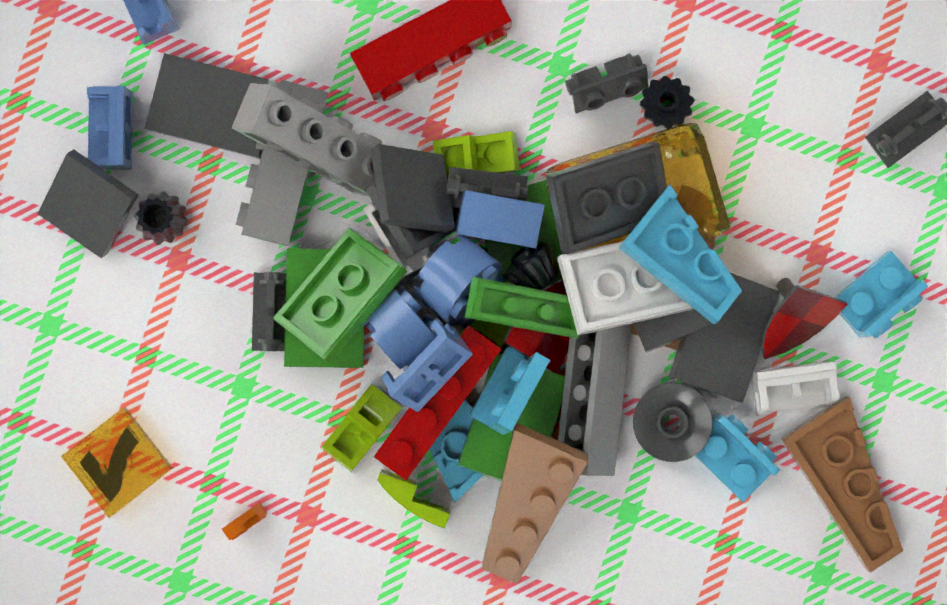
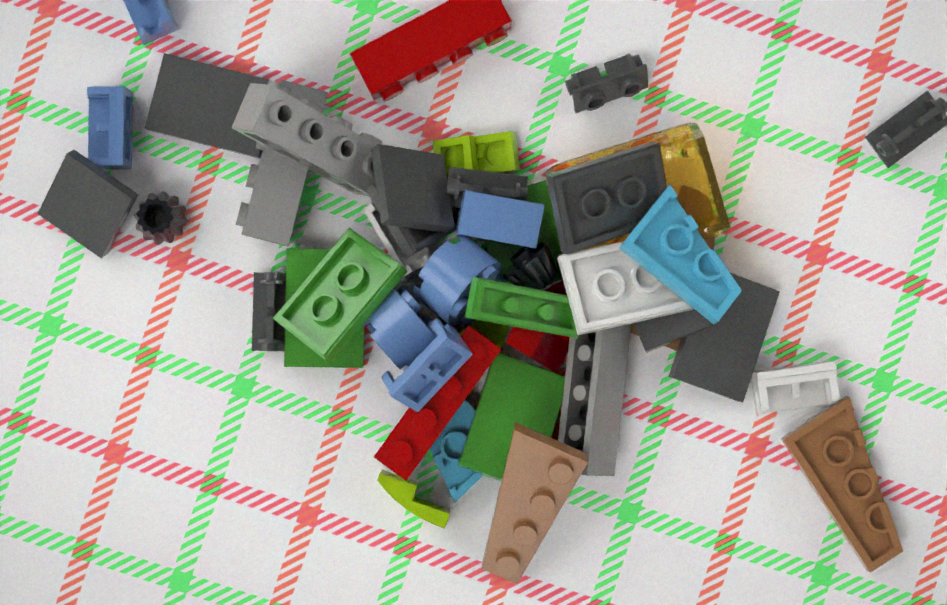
clear yellow tile [61,407,173,518] -> none
orange tile [222,502,267,541] -> none
lime slope [321,384,402,472] -> none
medium azure bracket [470,347,550,435] -> none
dark grey dish [633,383,712,462] -> none
black piece [639,76,695,129] -> none
medium azure bracket [695,413,780,502] -> none
shield [762,278,848,359] -> none
medium azure bracket [835,251,928,338] -> none

